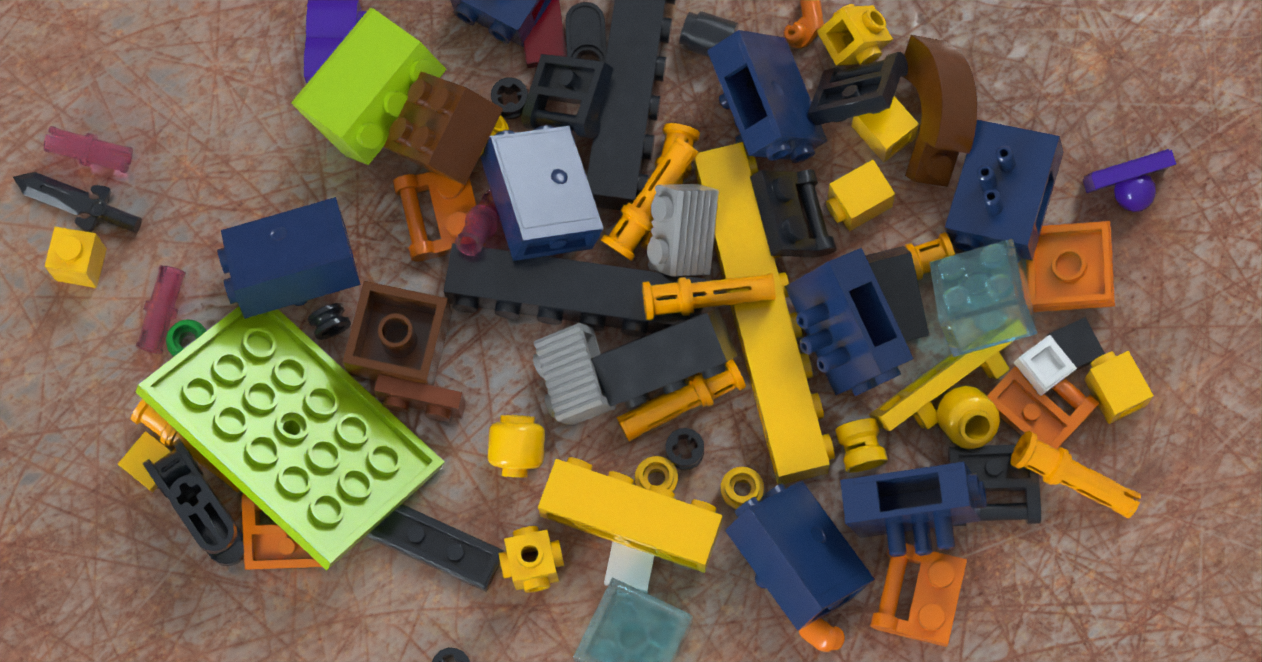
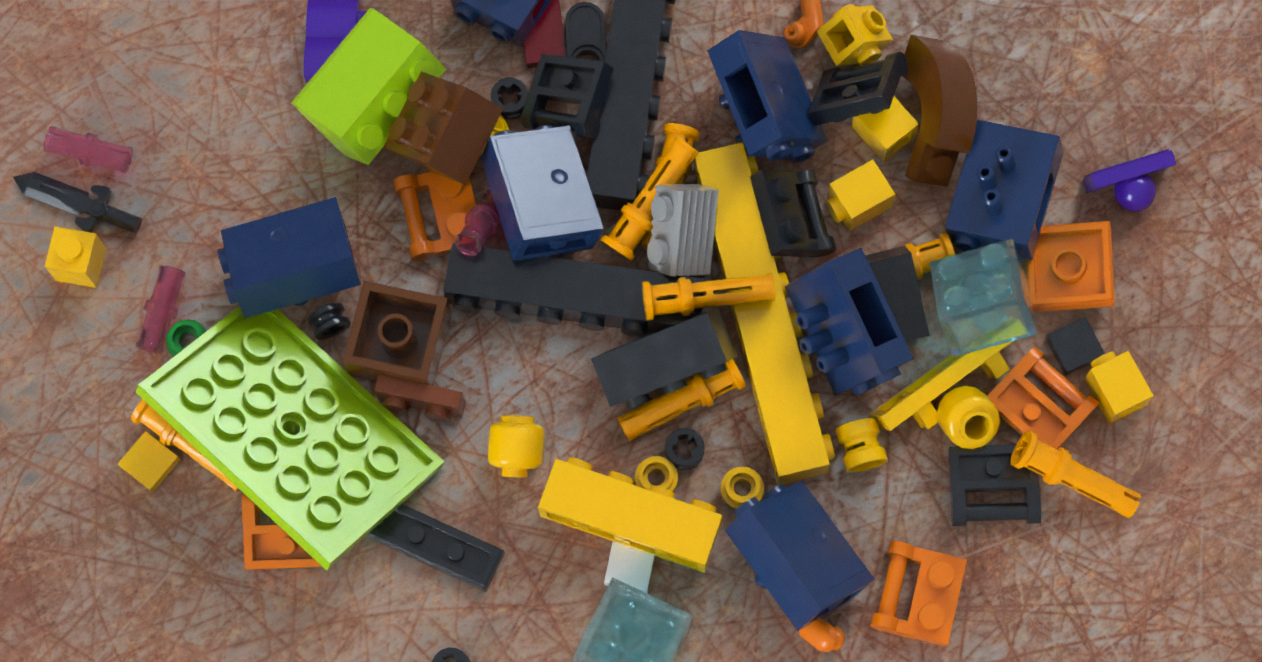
black piece [143,439,244,566] -> none
yellow brick [499,526,564,593] -> none
light grey brick [533,323,616,425] -> none
black brick [679,11,739,57] -> none
dark blue piece [840,462,987,557] -> none
white tile [1014,335,1077,396] -> none

